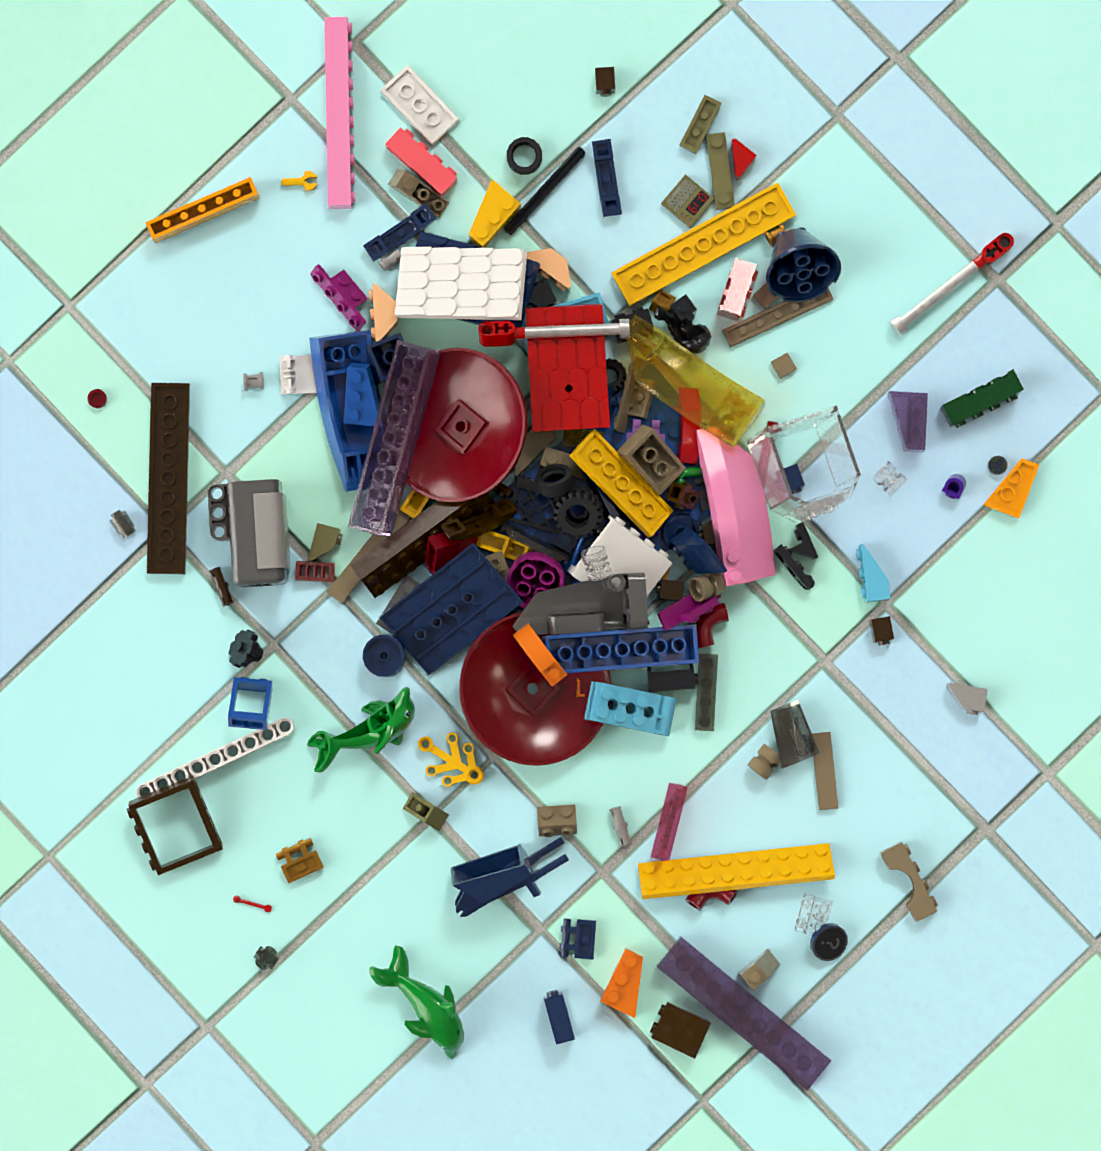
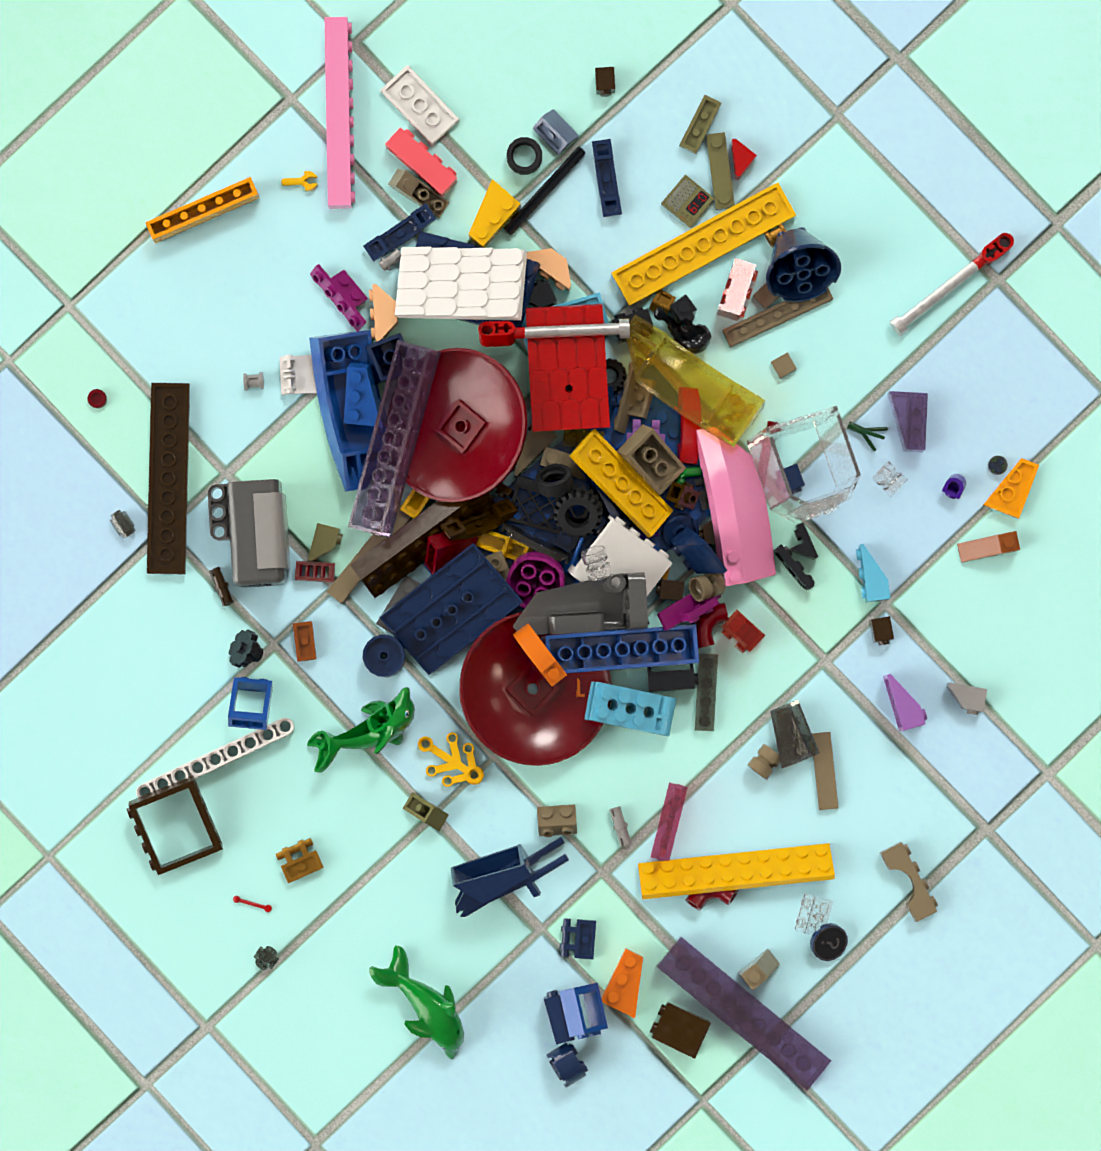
dark green wedge [940,369,1024,428] -> none
none -> dark orange plate [293,621,317,662]
none -> sand blue panel [532,109,579,155]
none -> dark blue brick [546,1042,588,1088]
none -> window [559,982,608,1039]
none -> clear red brick [720,610,765,654]
none -> dark green plant [847,421,888,451]
none -> medium lavender slope [883,674,927,731]
none -> slope [957,531,1020,563]

